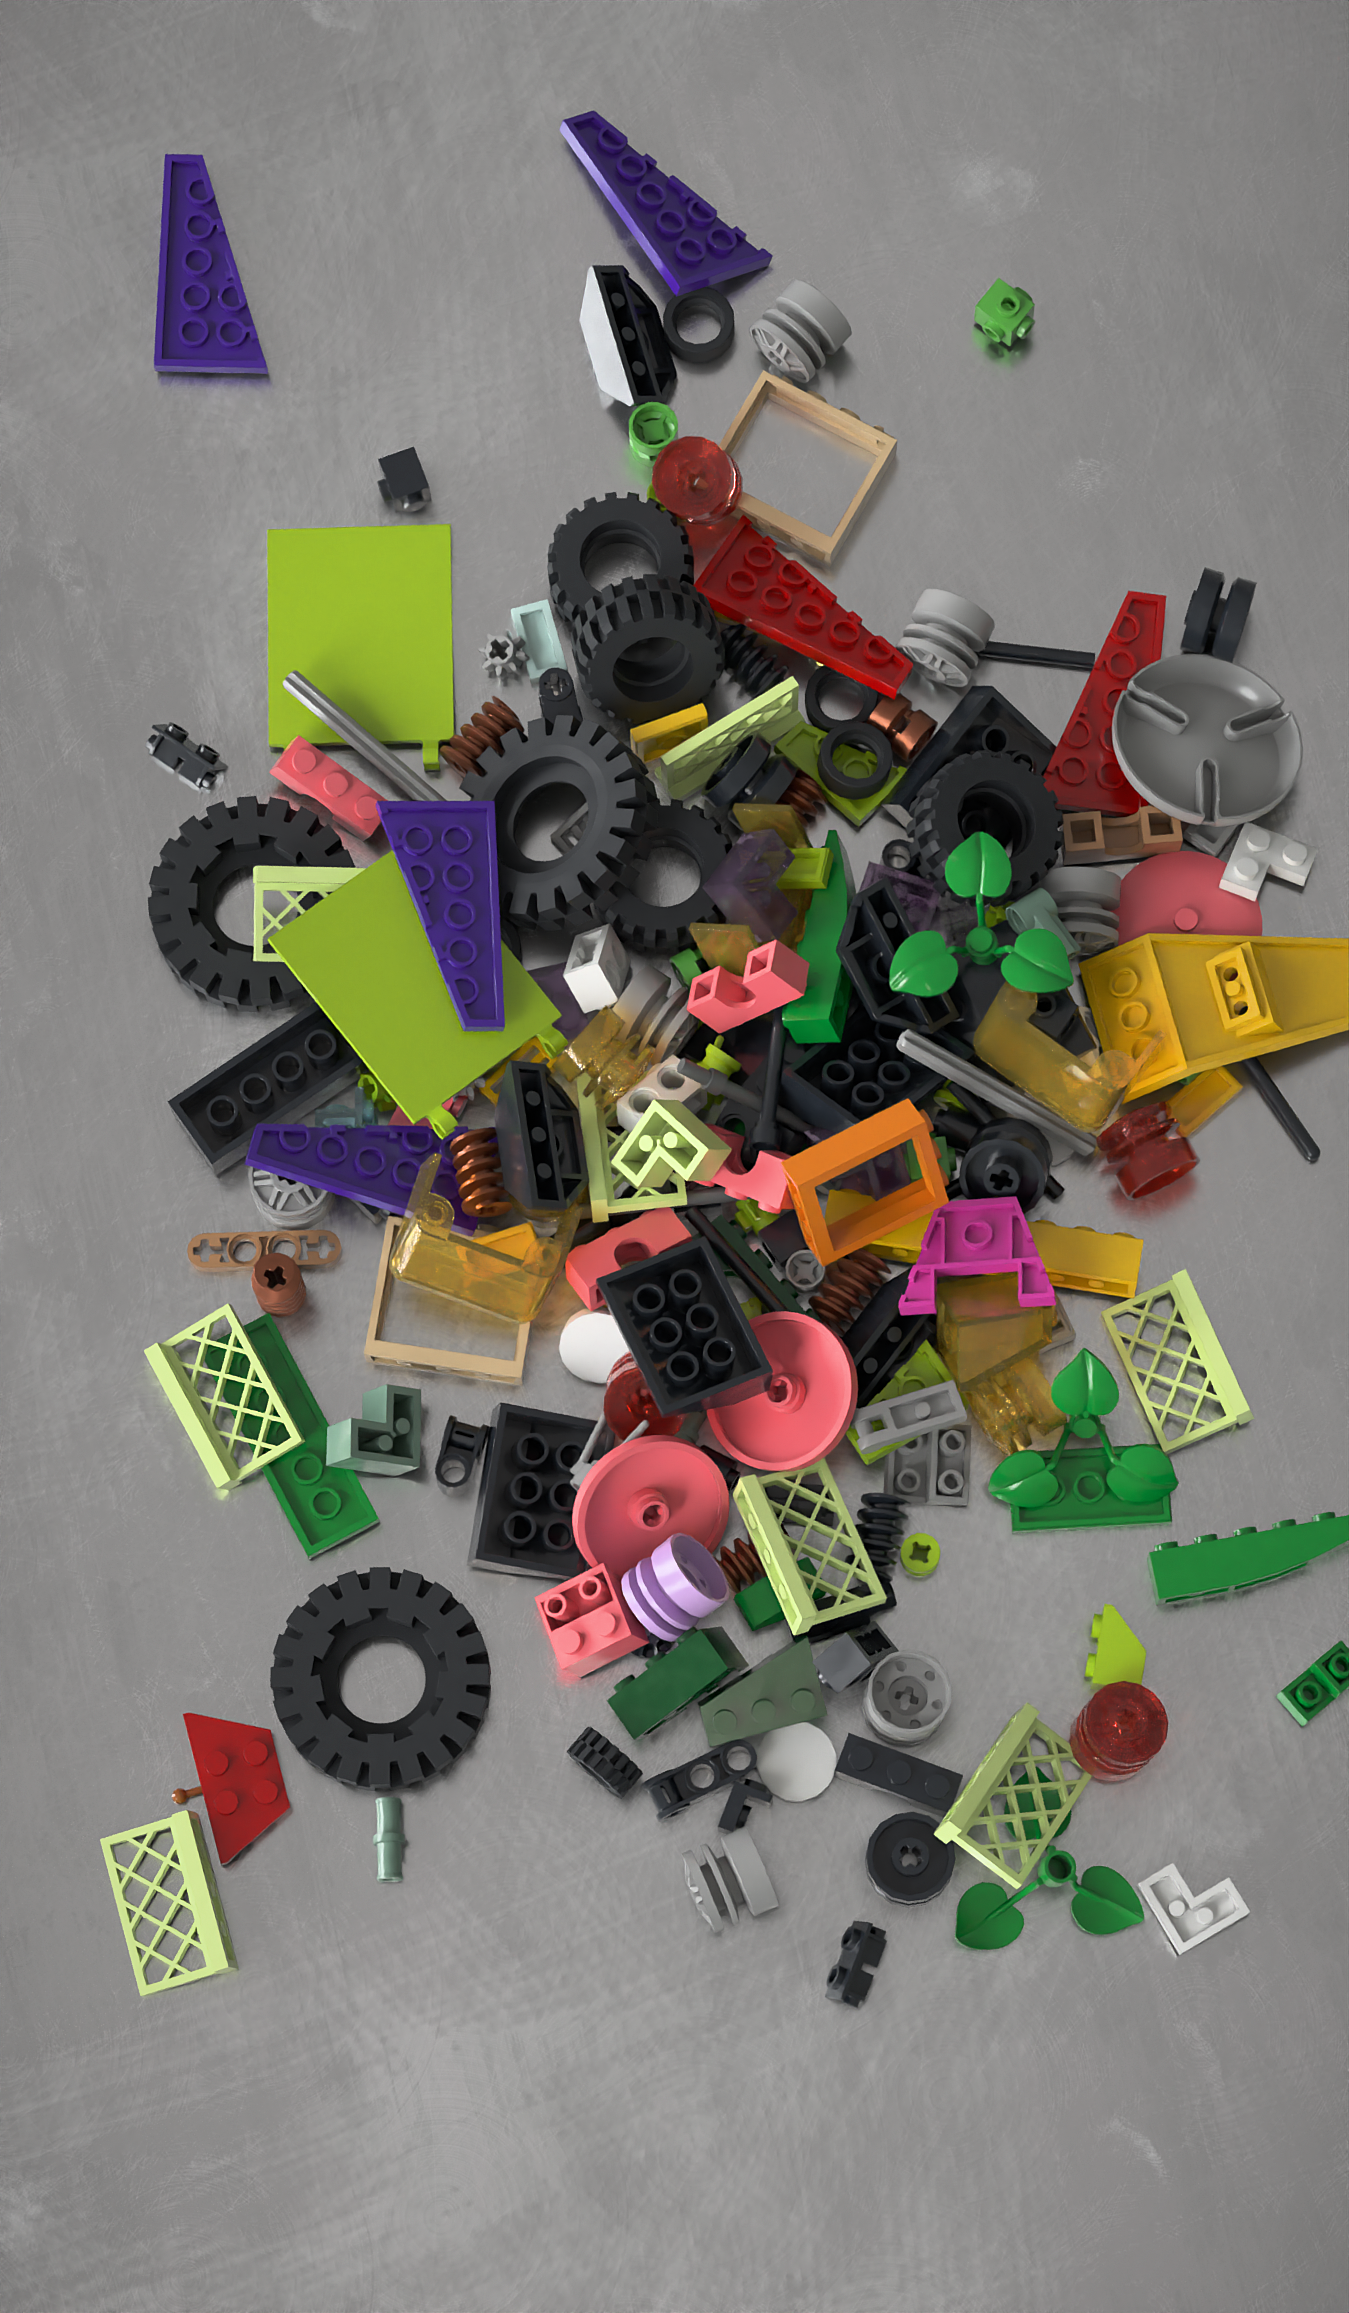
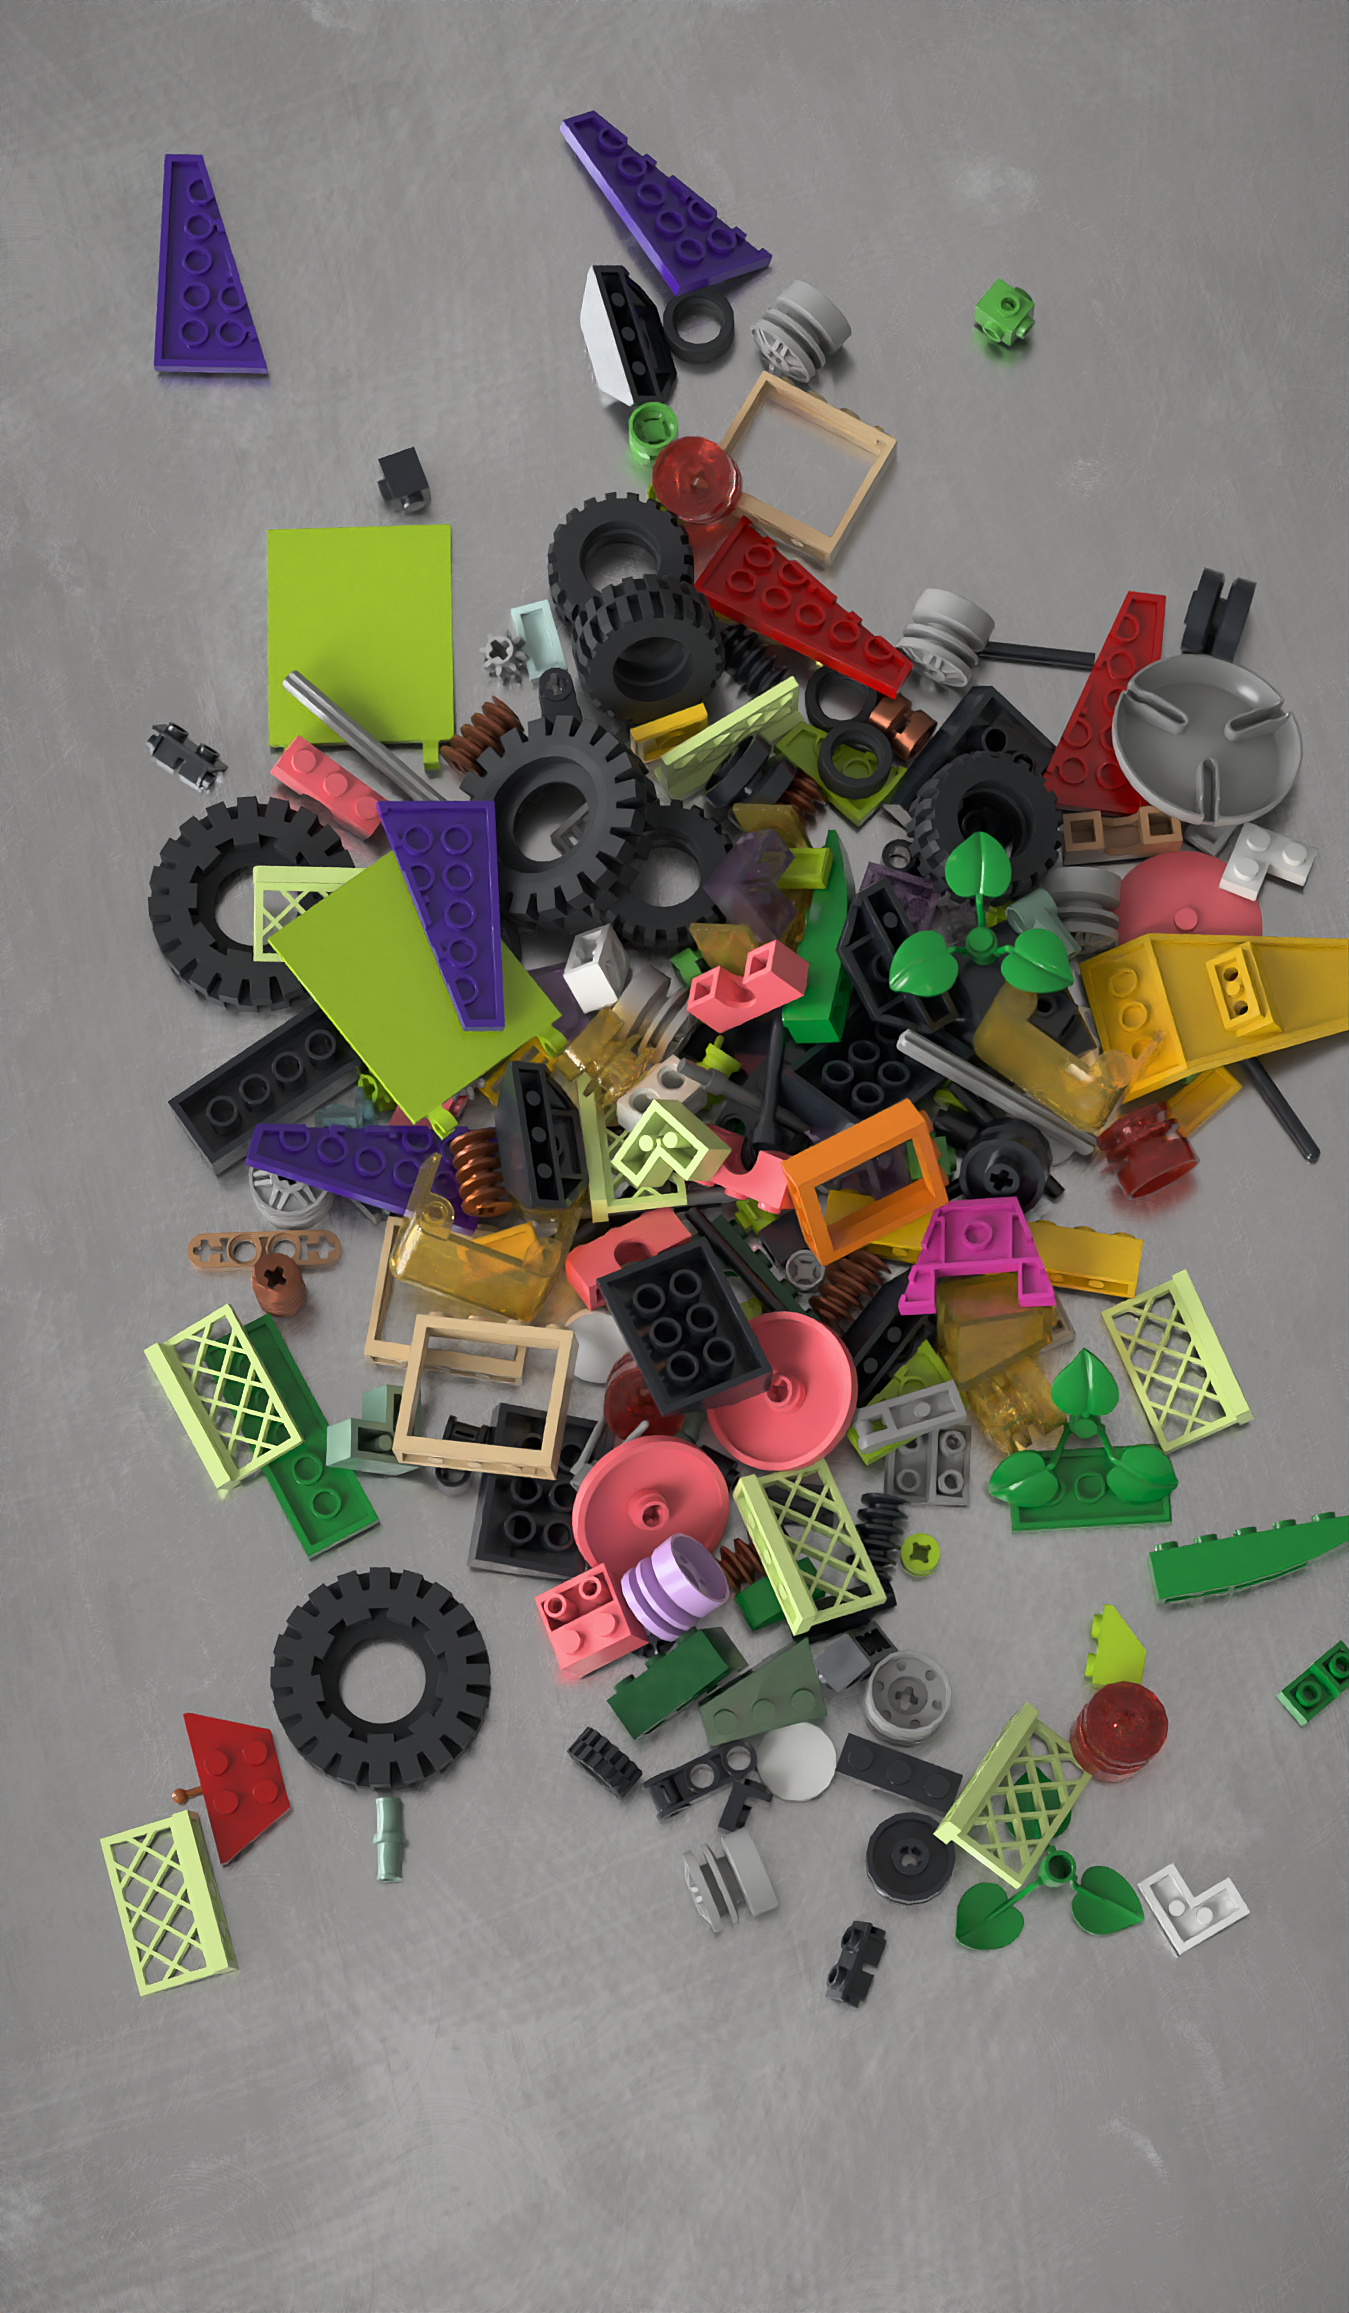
none -> tan window [392,1311,579,1480]

